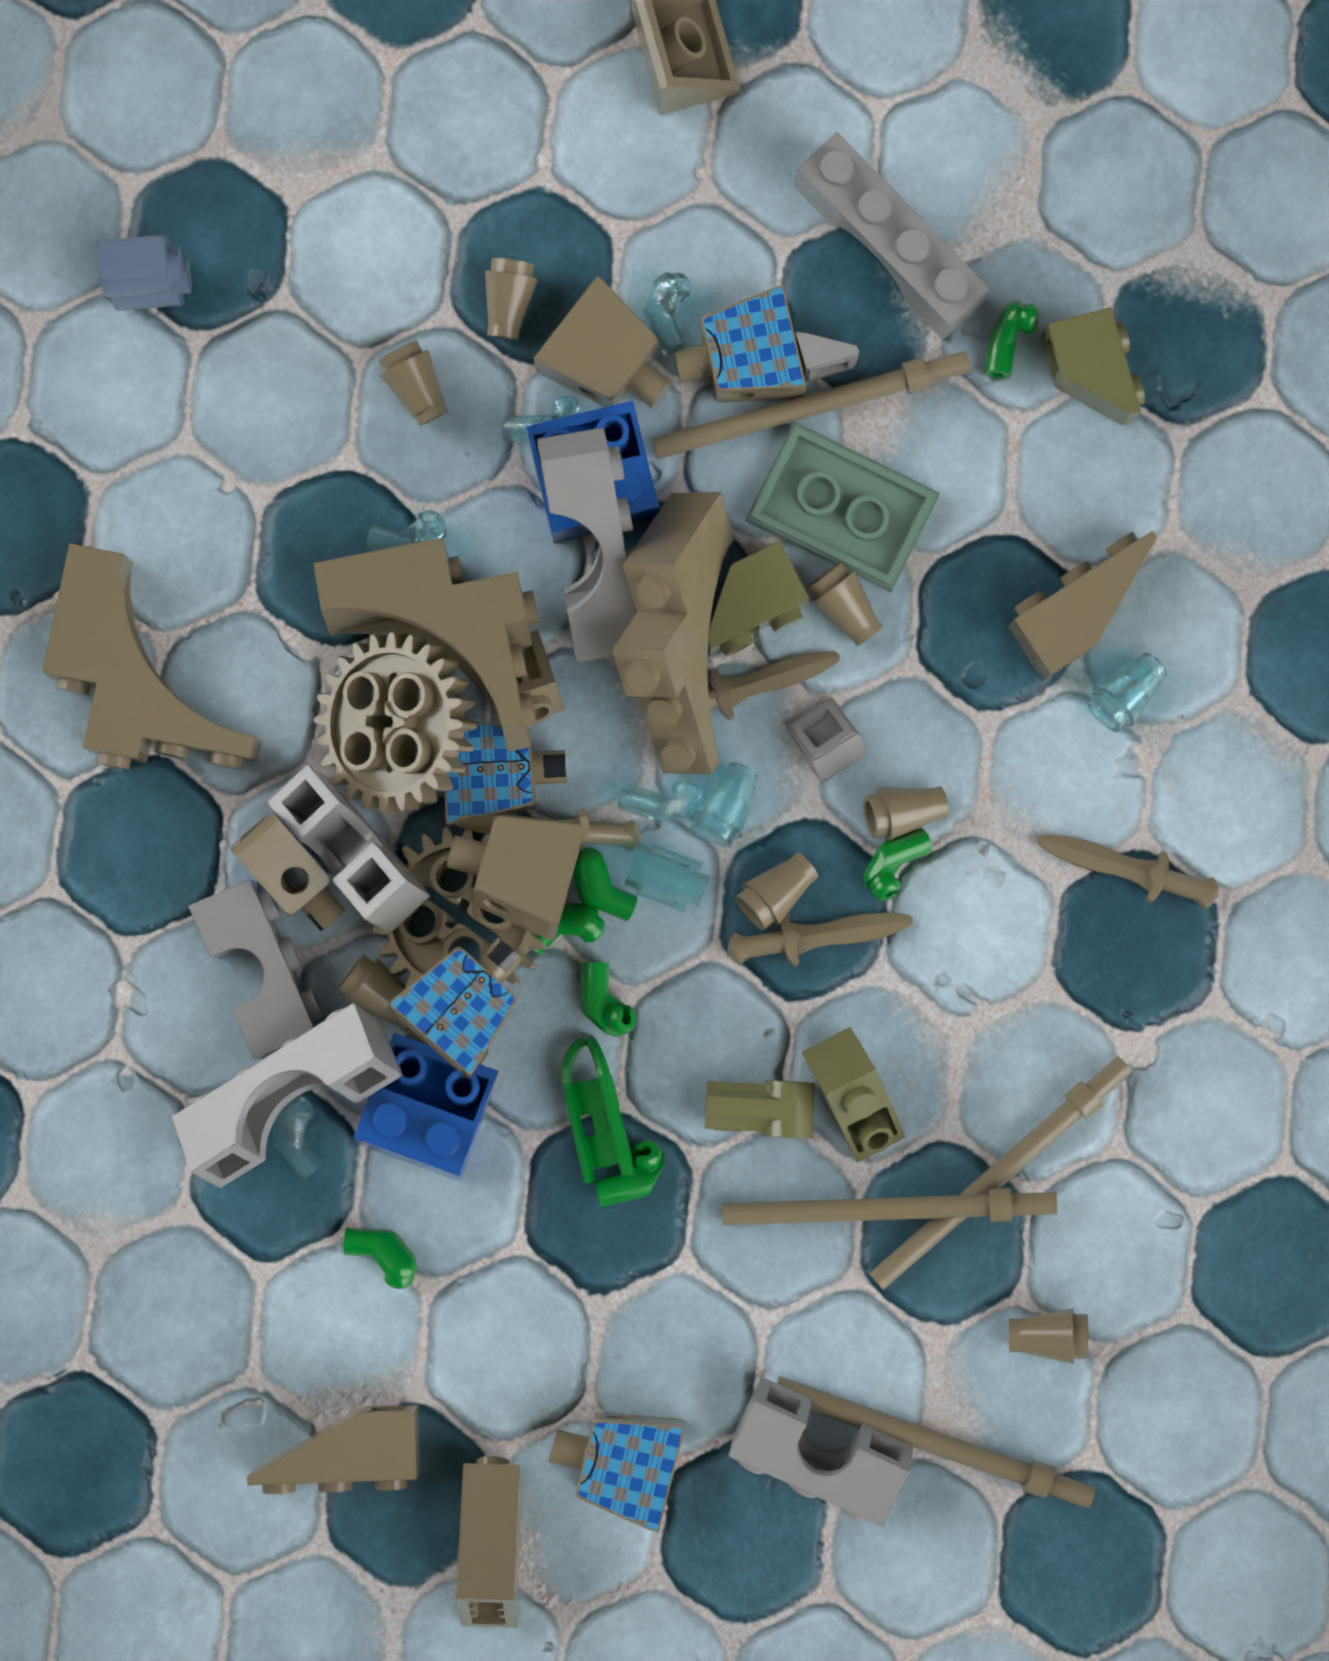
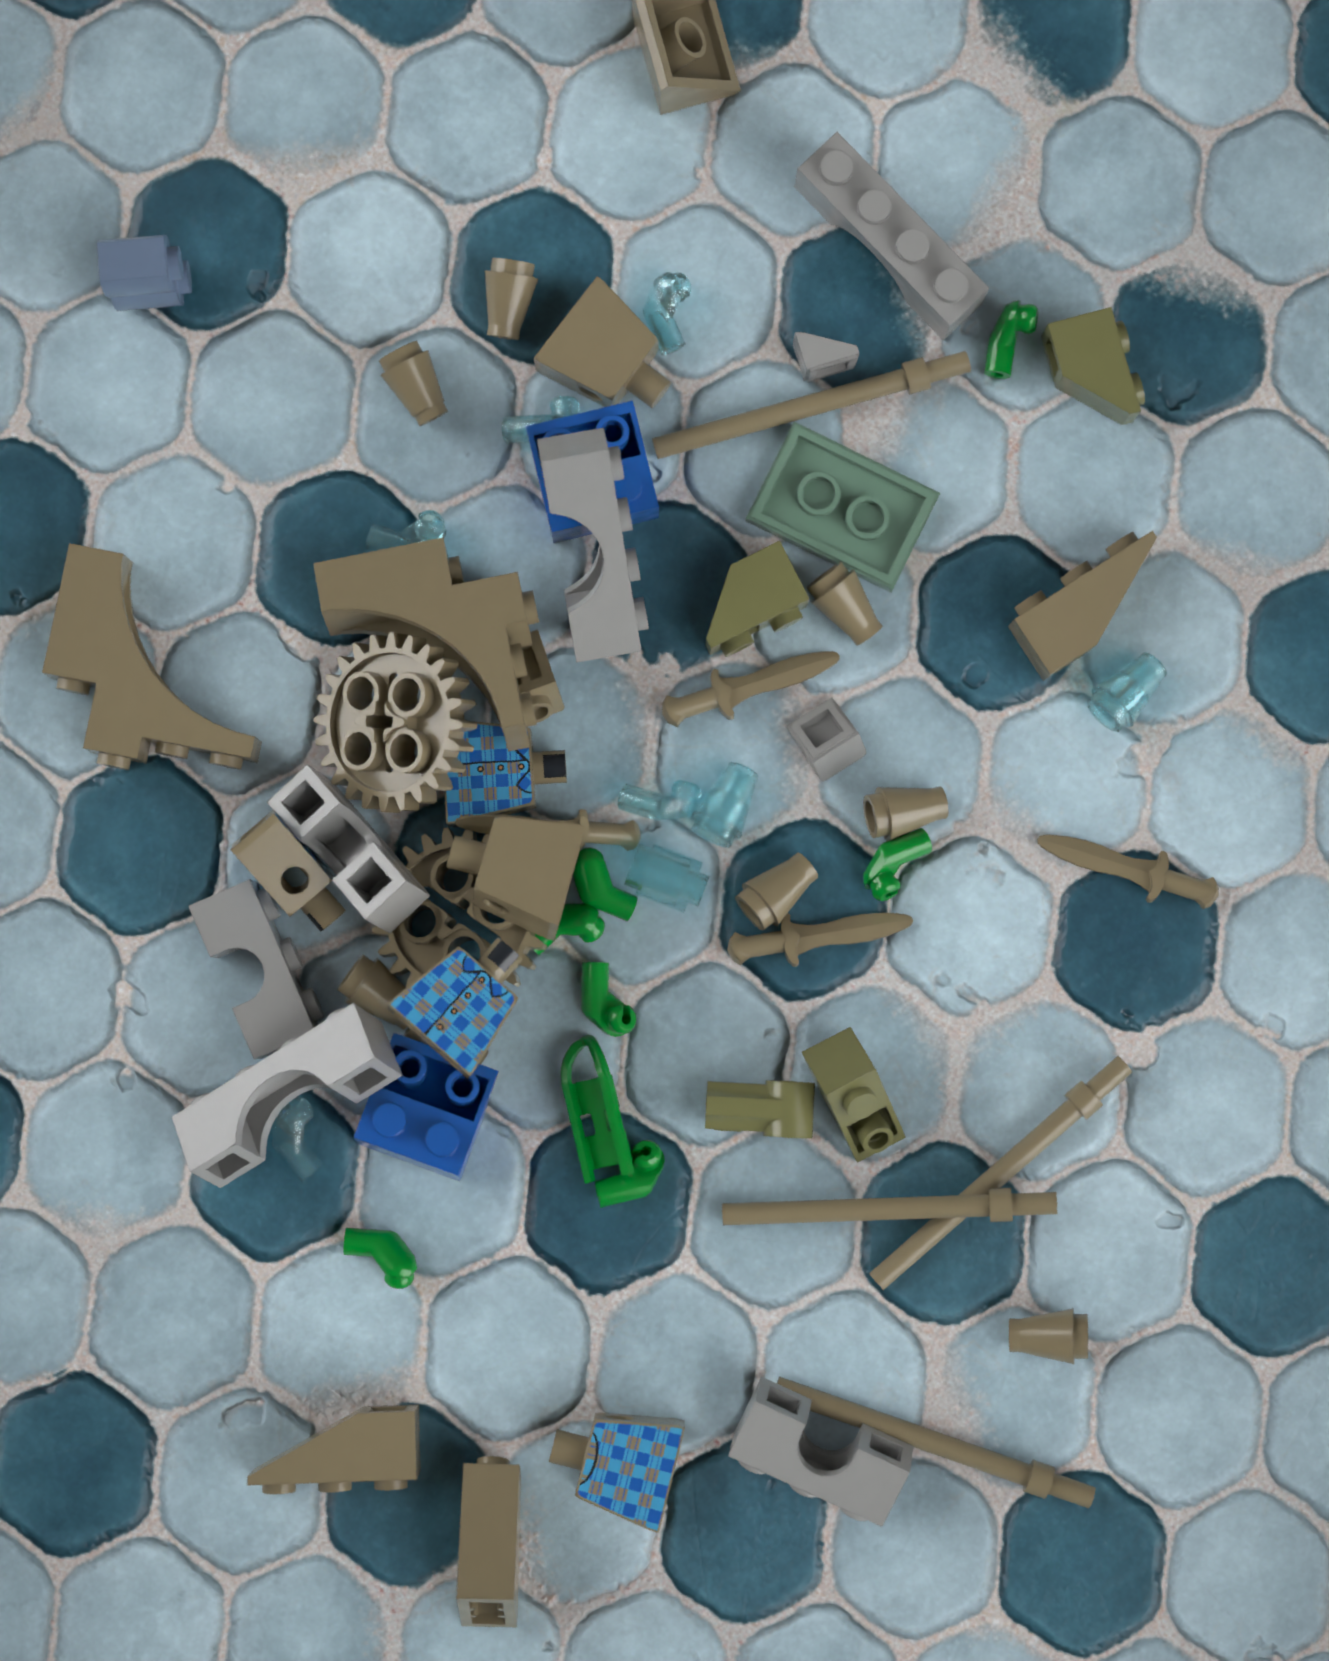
dark tan arch [612,492,734,774] -> none
torso [673,286,806,403] -> none

